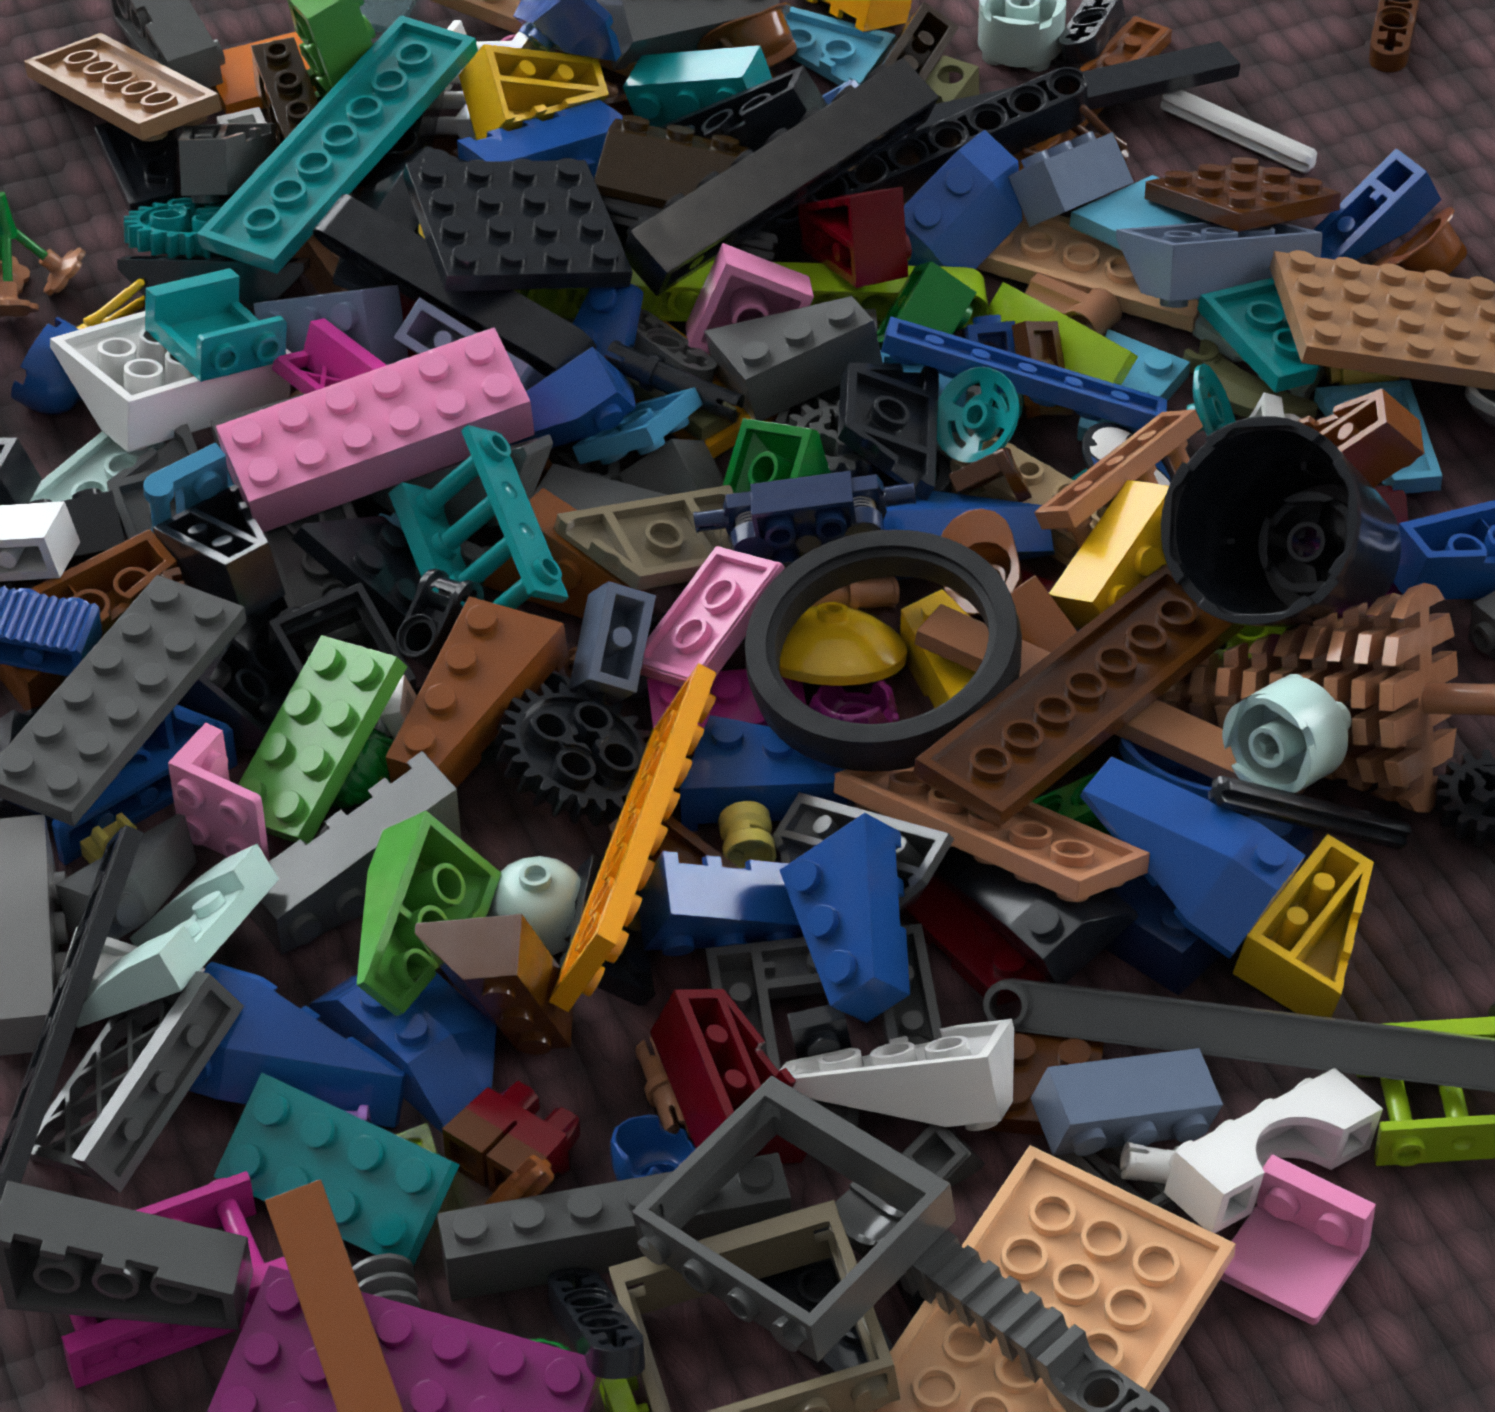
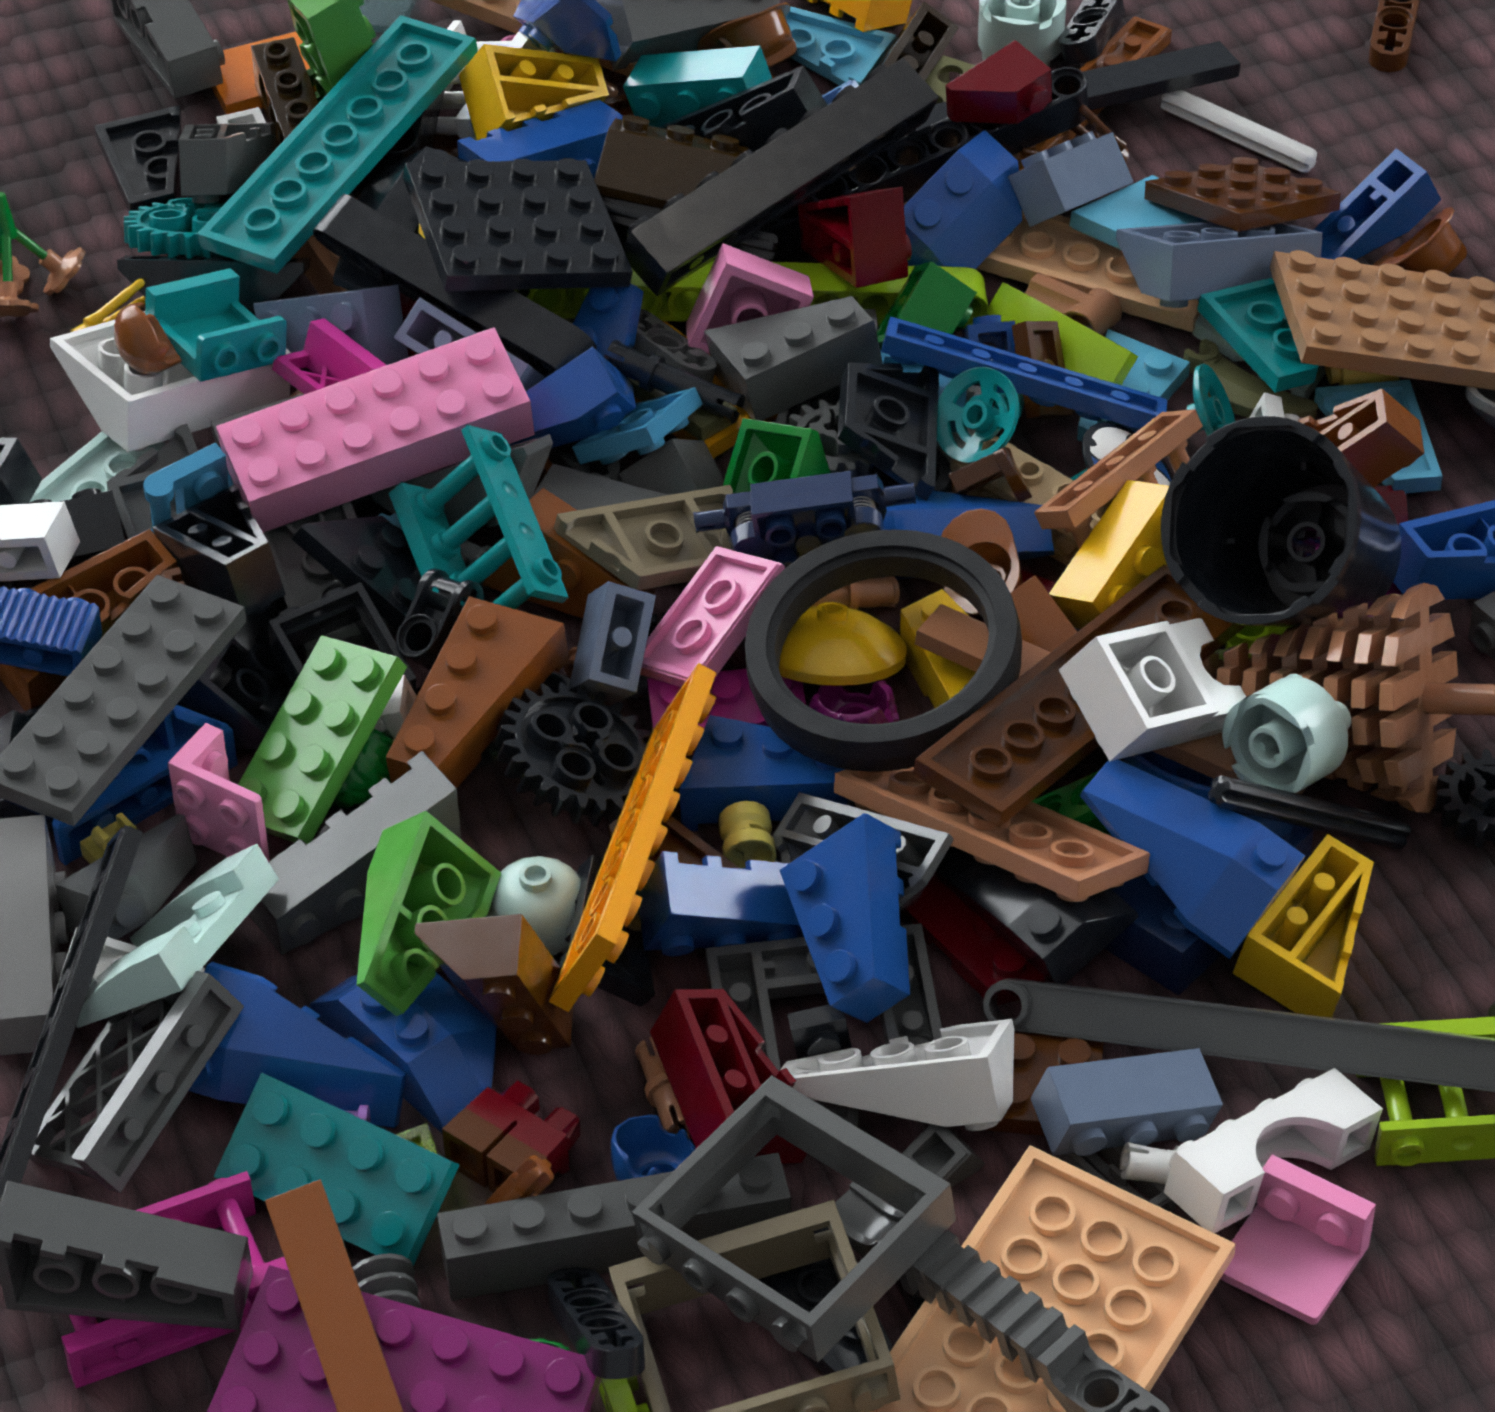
blue cylinder [11,317,84,415] -> none
medium nougat plate [24,33,222,141] -> none
none -> dark orange hair [114,302,182,374]
none -> dark red slope [945,40,1052,124]
none -> white brick [1059,618,1246,762]

